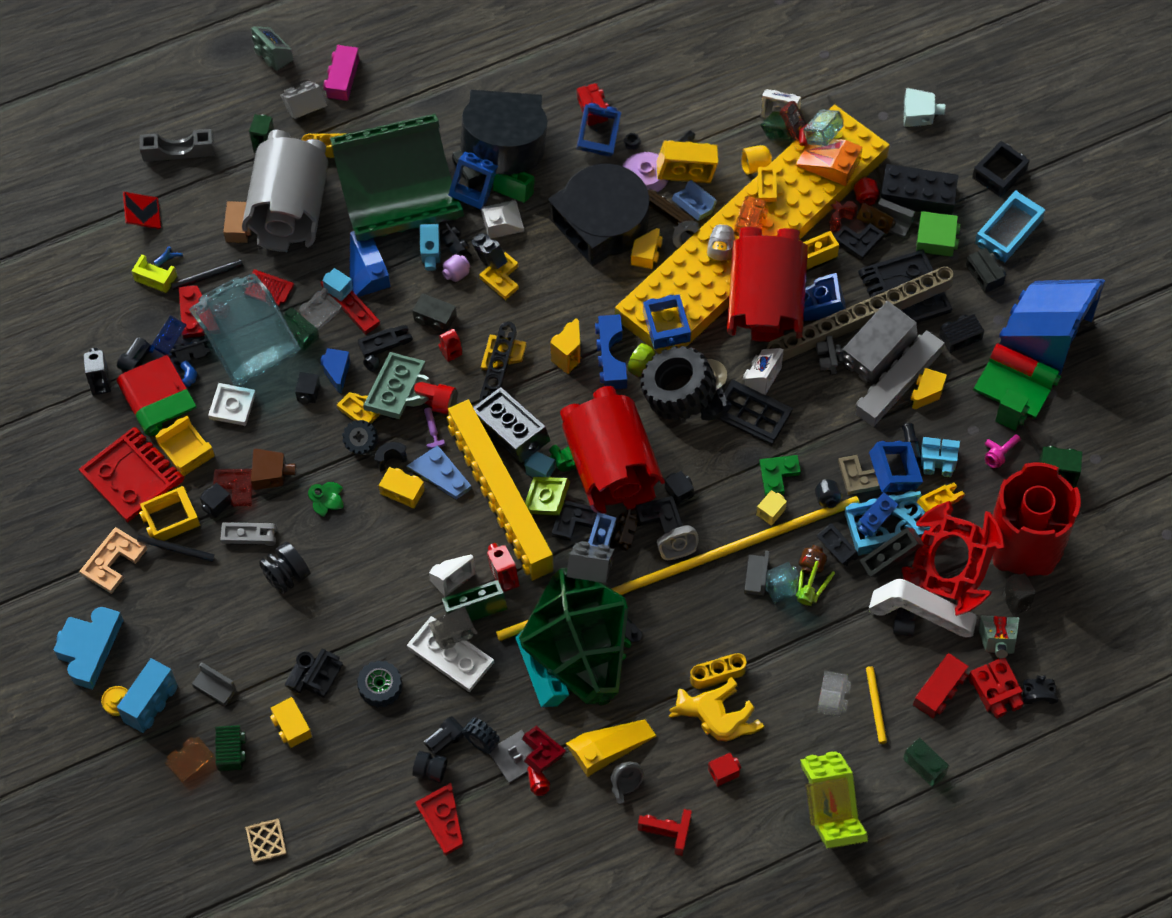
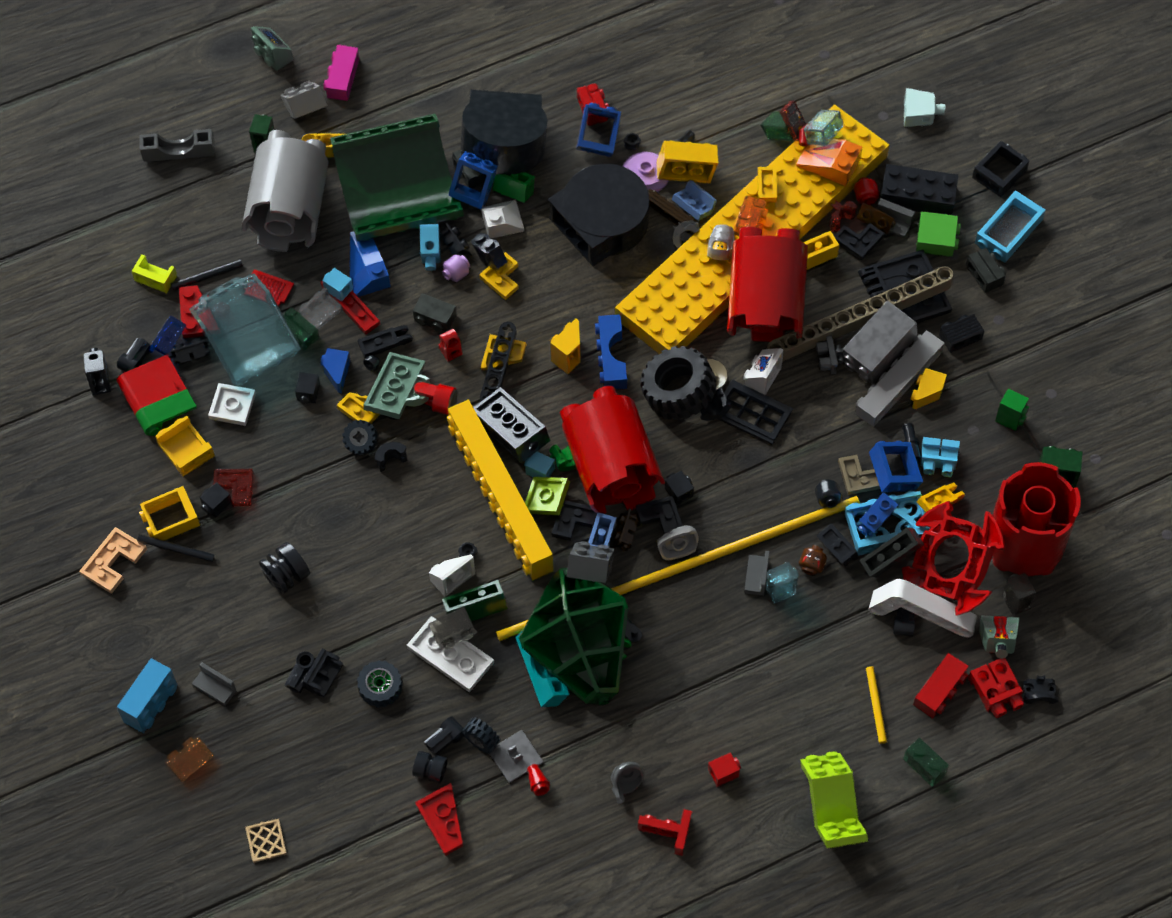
dark azure brick [54,607,123,690] -> none
red hinge [79,427,184,523] -> none
yellow plate [101,686,128,716] -> none
red piece [123,192,161,229] -> none
blue bar [153,246,183,267] -> none
blue arm [180,361,197,387] -> none
dark green brick [215,725,246,771] -> none
light grey plate [220,523,277,546] -> none
medium nougat brick [223,201,252,243] -> none
reddish brown torso [251,449,296,490] -> none
yellow brick [270,697,312,748] -> none
green plate [308,482,343,517] -> none
yellow brick [379,467,425,508] -> none
medium blue wing [407,445,472,499] -> none
medium lavender piece [424,408,445,449] -> none
red torso [487,543,519,592] -> none
dark red plate [522,725,566,774] -> none
yellow wedge [566,719,656,777] -> none
lime helmet [627,343,656,377] -> none
yellow slope [631,228,663,269] -> none
blue window [643,294,691,349] -> none
yellow animal [669,677,764,741] -> none
yellow beam [690,653,747,689] -> none
yellow helmet [741,145,772,174] -> none
light yellow brick [756,490,787,526] -> none
green plate [759,455,800,497] -> none
white slope [761,89,801,123] -> none
lime plant [796,561,835,606] -> none
blue wedge [803,273,846,321] -> none
clear yellow tile [805,777,852,826] -> none
clear brick [817,671,851,717] -> none
green door [973,343,1062,419] -> none
dark pink piece [985,434,1021,468] -> none
blue windscreen [999,279,1105,375] -> none
none -> black plate [458,542,478,559]

